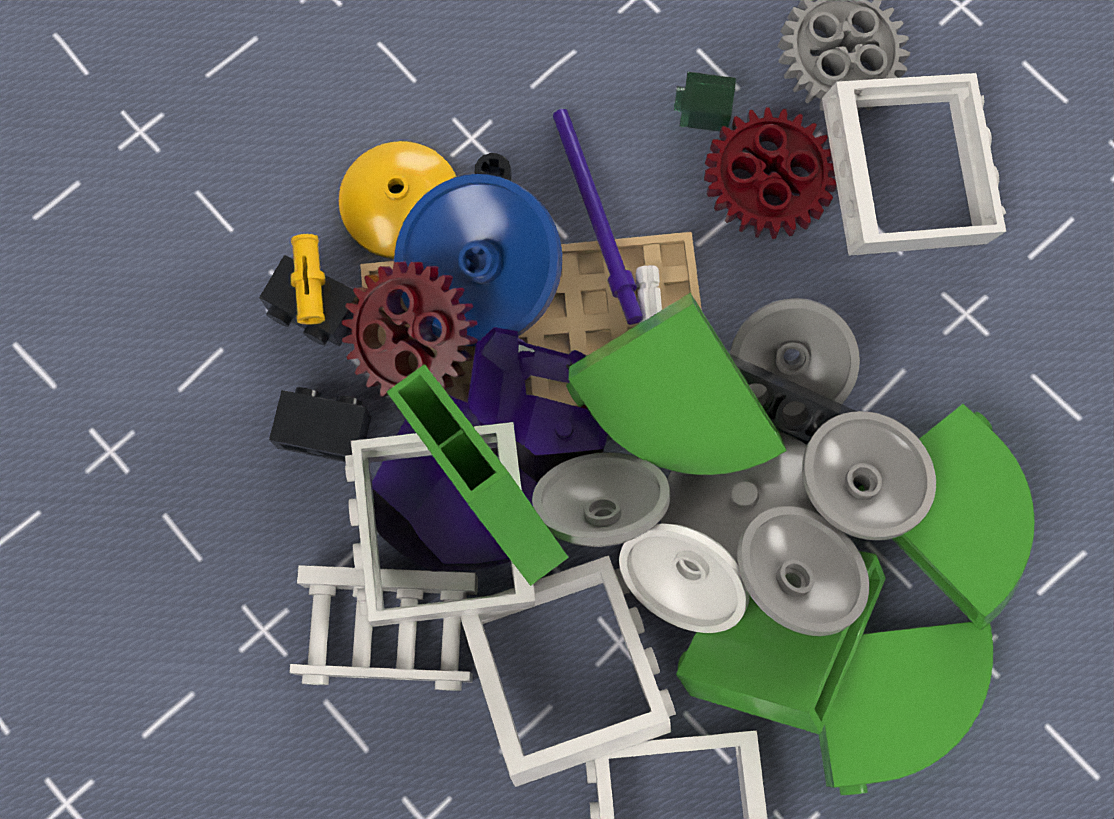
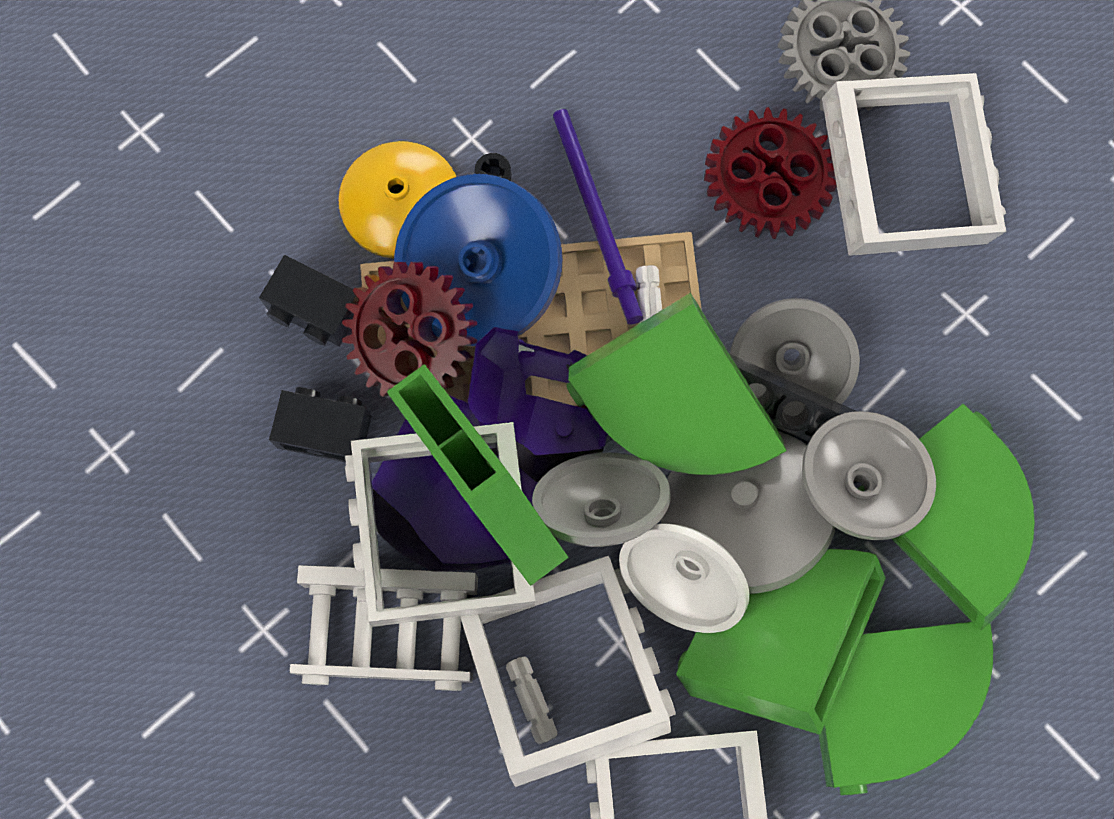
yellow pin [290,234,325,325] -> none
clear green brick [674,72,736,132] -> none
light grey dish [737,506,869,636] -> none
none -> white axle [506,656,557,744]

